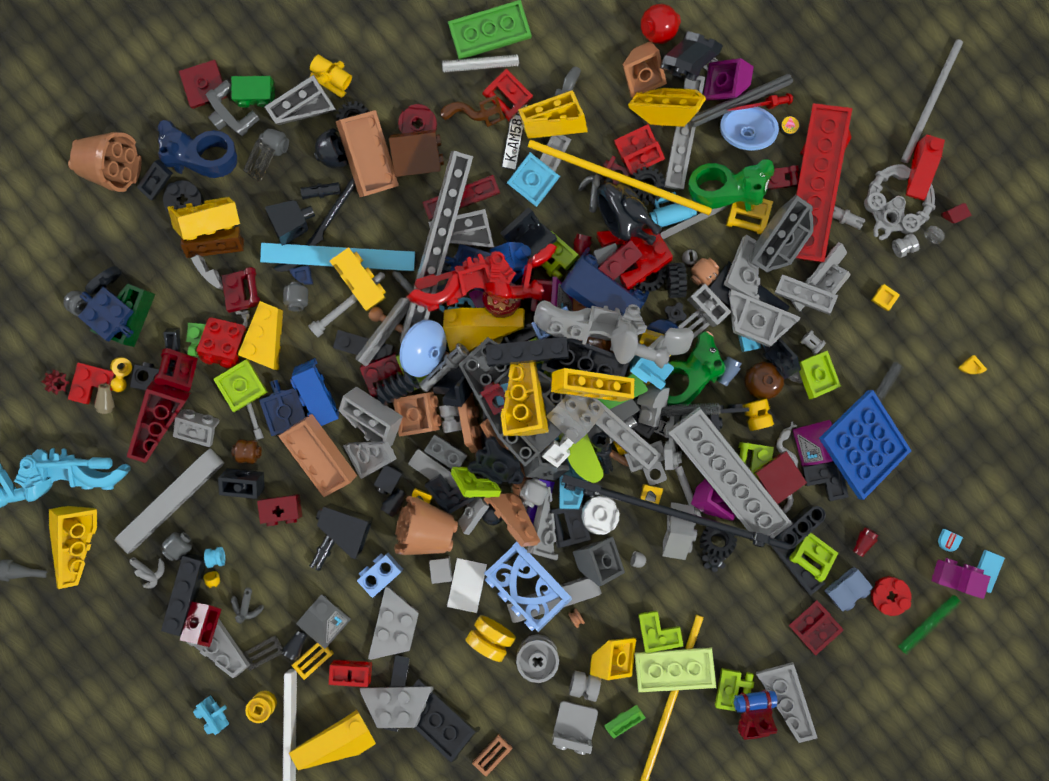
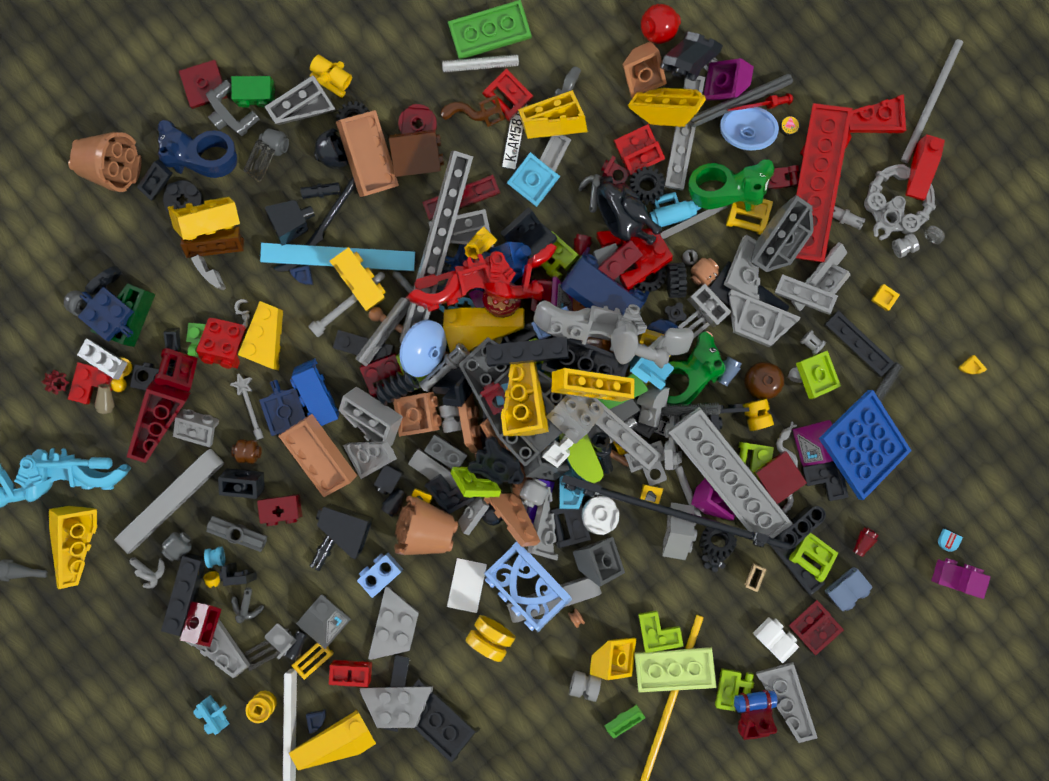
lime plate [214,359,268,412] -> none
dark red plate [222,267,261,313] -> none
dark grey head [283,282,308,312] -> none
light grey panel [429,556,452,584] -> none
nougat tile [472,734,512,776] -> none
light grey wheel [516,634,559,683] -> none
yellow piece [528,140,712,215] -> none
light grey bracket [552,701,598,755] -> none
light grey hinge [630,551,646,568] -> none
medium azure slope [738,335,761,352] -> none
black hinge [763,338,801,380] -> none
red plate [871,576,911,616] -> none
green axle [898,595,961,654] -> none
dark red slope [941,203,972,223] -> none
medium azure tile [977,550,1005,593] -> none
none -> plate [77,338,128,380]
none -> dark grey piece [206,516,268,552]
none -> black bracket [220,562,257,586]
none -> light grey bracket [265,623,297,659]
none -> dark blue tile [306,710,326,734]
none -> yellow piece [464,226,497,259]
none -> tan piece [745,563,767,592]
none -> white brick [753,617,799,663]
none -> black plate [824,310,895,377]
none -> red wing [848,94,906,133]

